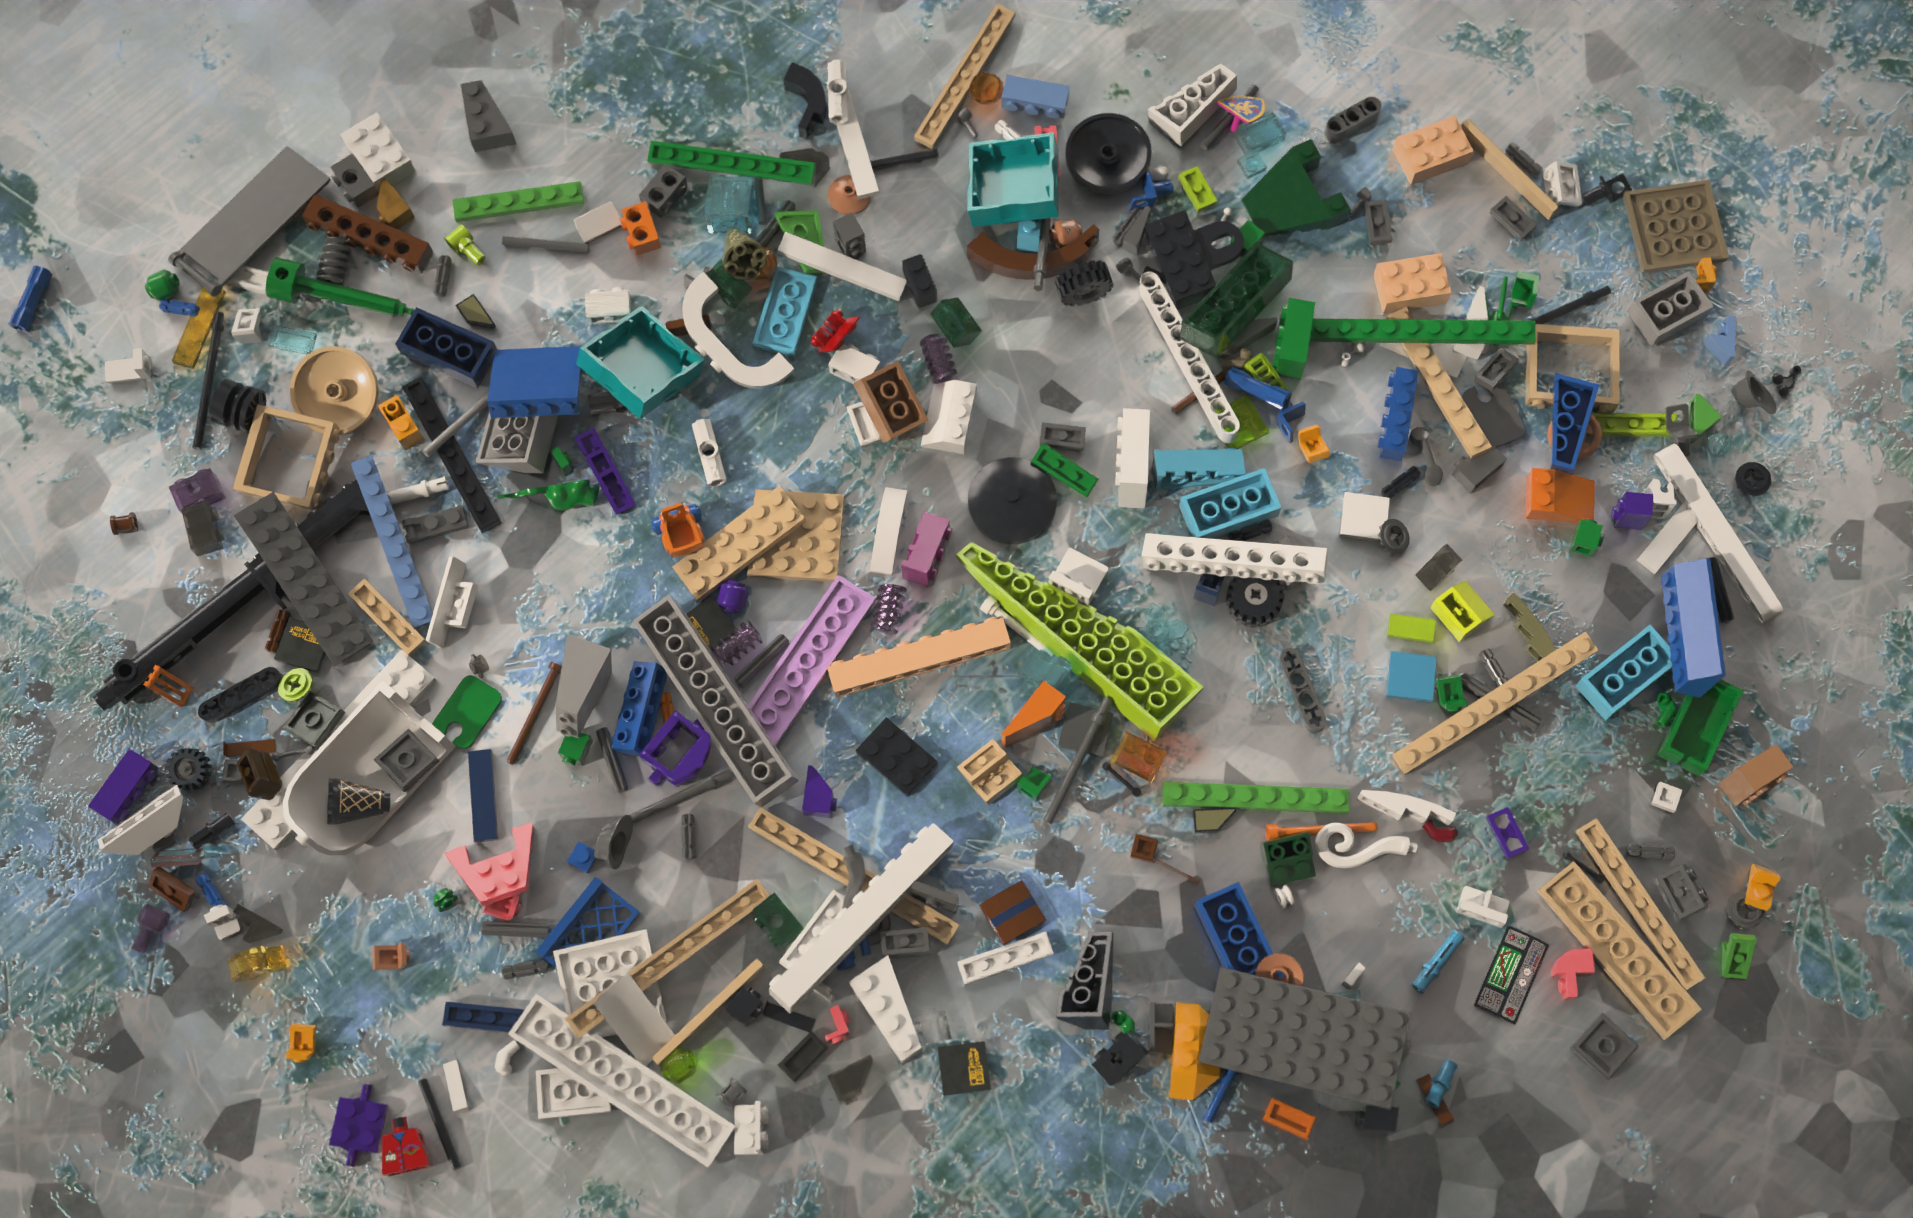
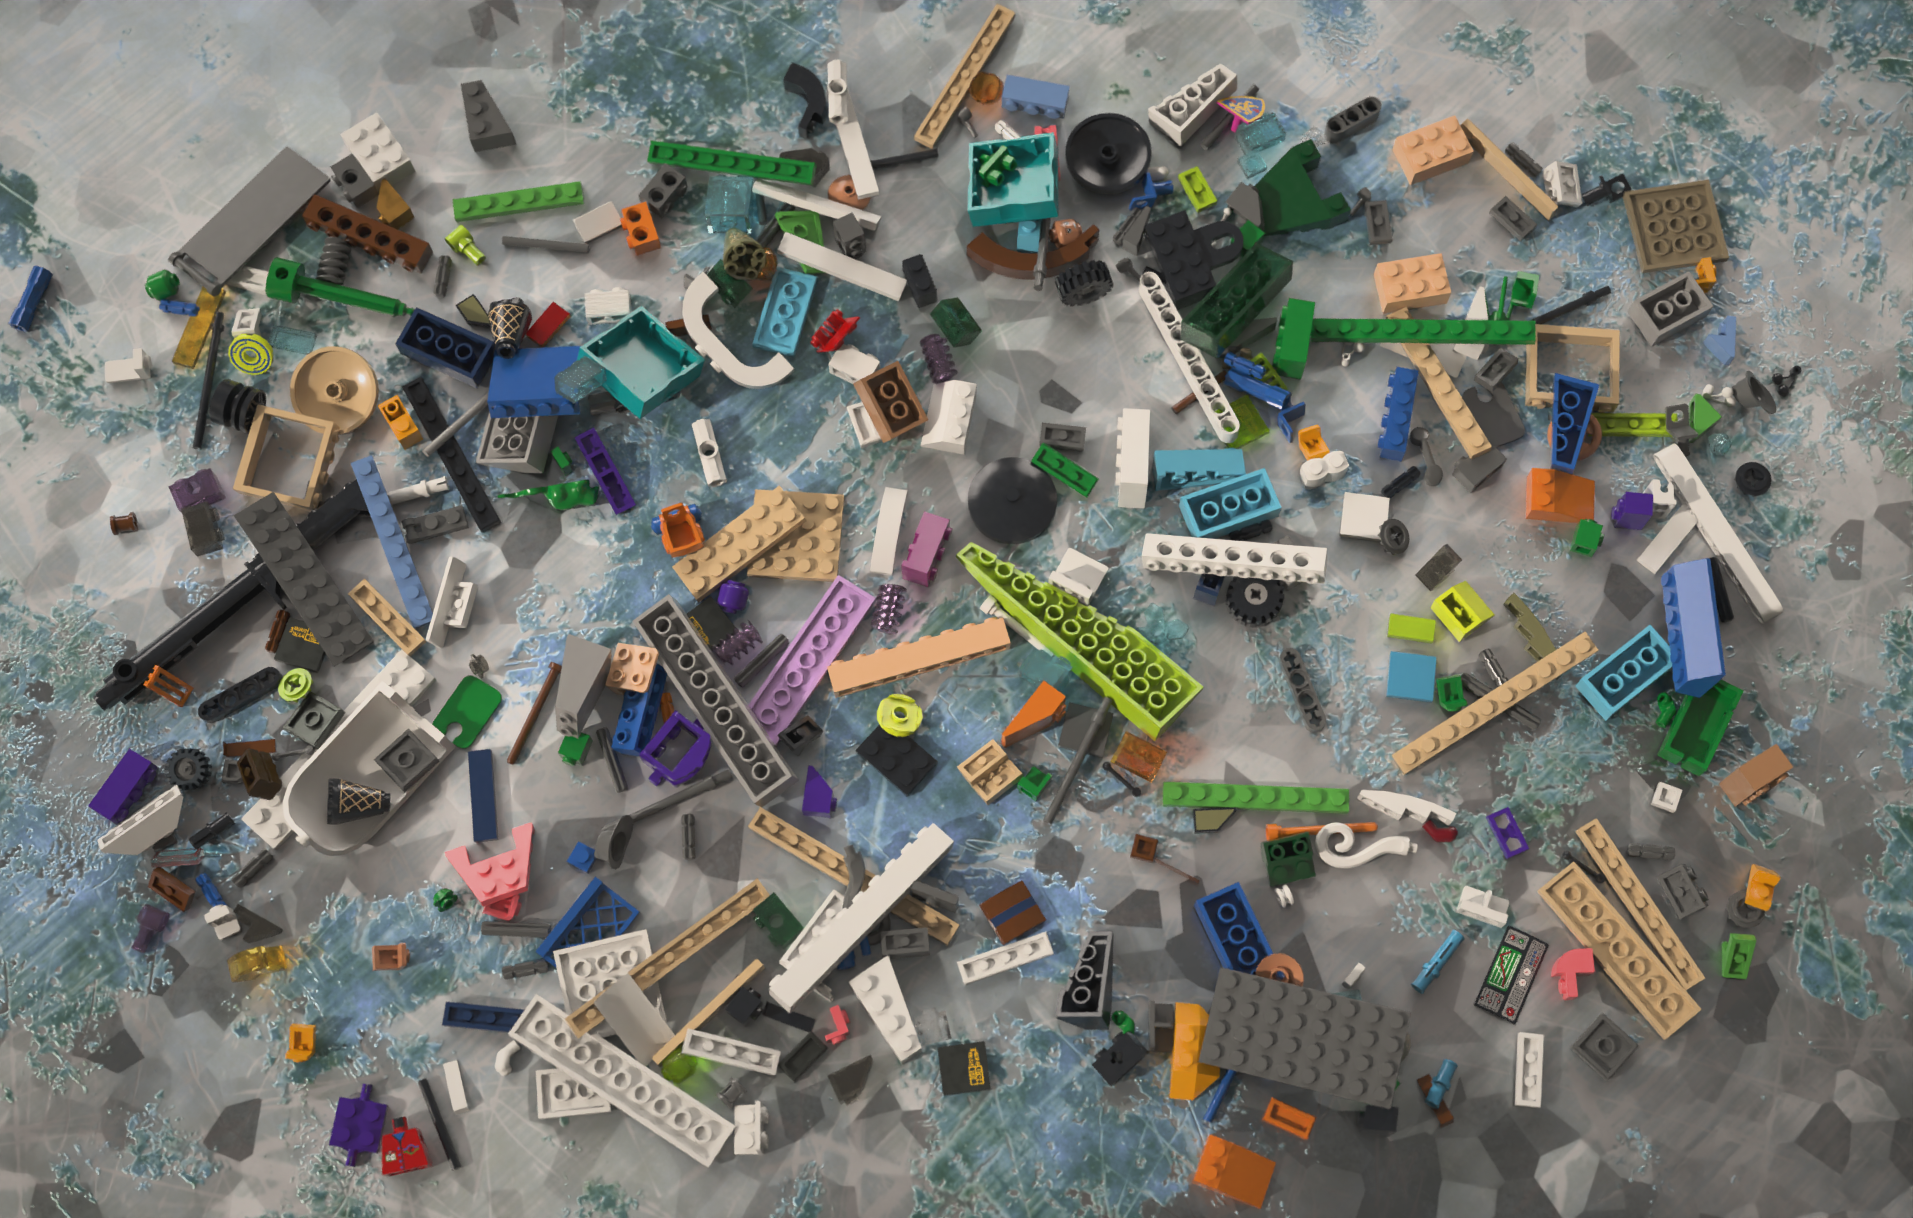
none -> neon yellow tile [228,333,274,375]
none -> dark grey axle [231,848,273,888]
none -> black cone [488,297,532,359]
none -> red tile [526,302,571,348]
none -> clear light blue brick [554,356,606,404]
none -> light nougat bracket [605,643,659,695]
none -> white plate [682,1029,781,1076]
none -> white tile [752,178,881,231]
none -> black slope [778,715,823,756]
none -> neon yellow tile [877,694,923,737]
none -> green hips [979,145,1017,188]
none -> orange slope [1192,1134,1276,1209]
none -> blue axle [1224,352,1266,379]
none -> dark grey slope [1225,182,1264,231]
none -> white brick [1298,451,1349,489]
none -> white plate [1515,1032,1544,1108]
none -> white piece [1702,384,1736,407]

